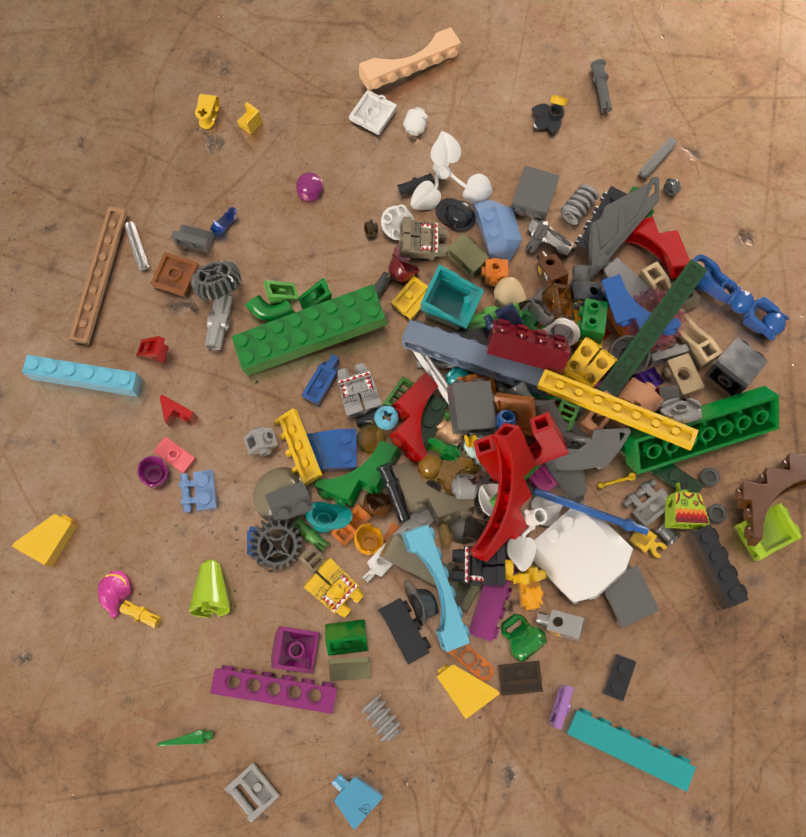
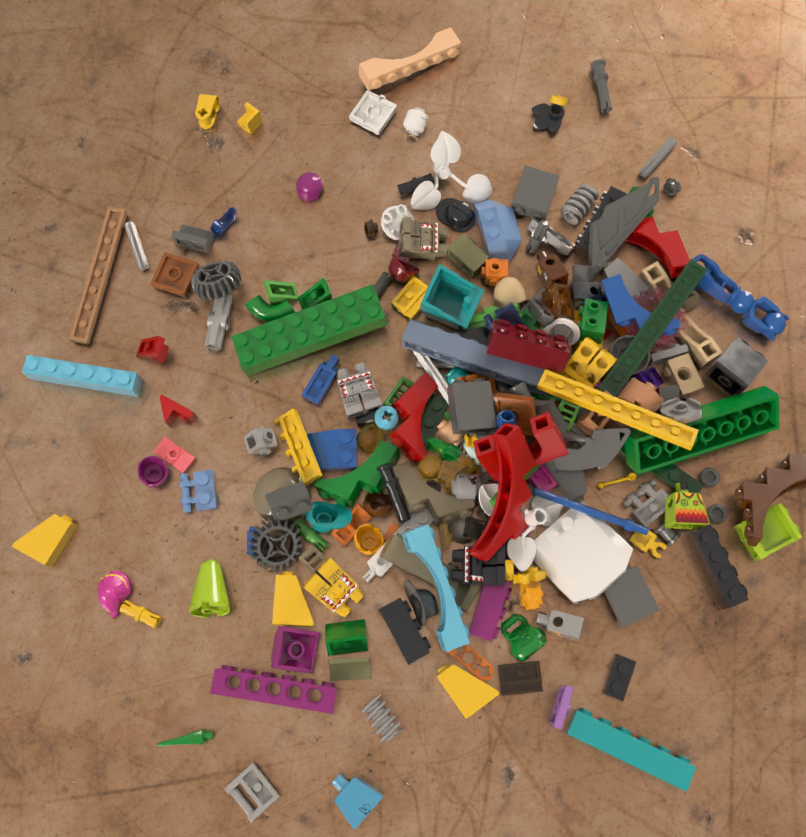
none -> yellow slope [272,571,315,627]

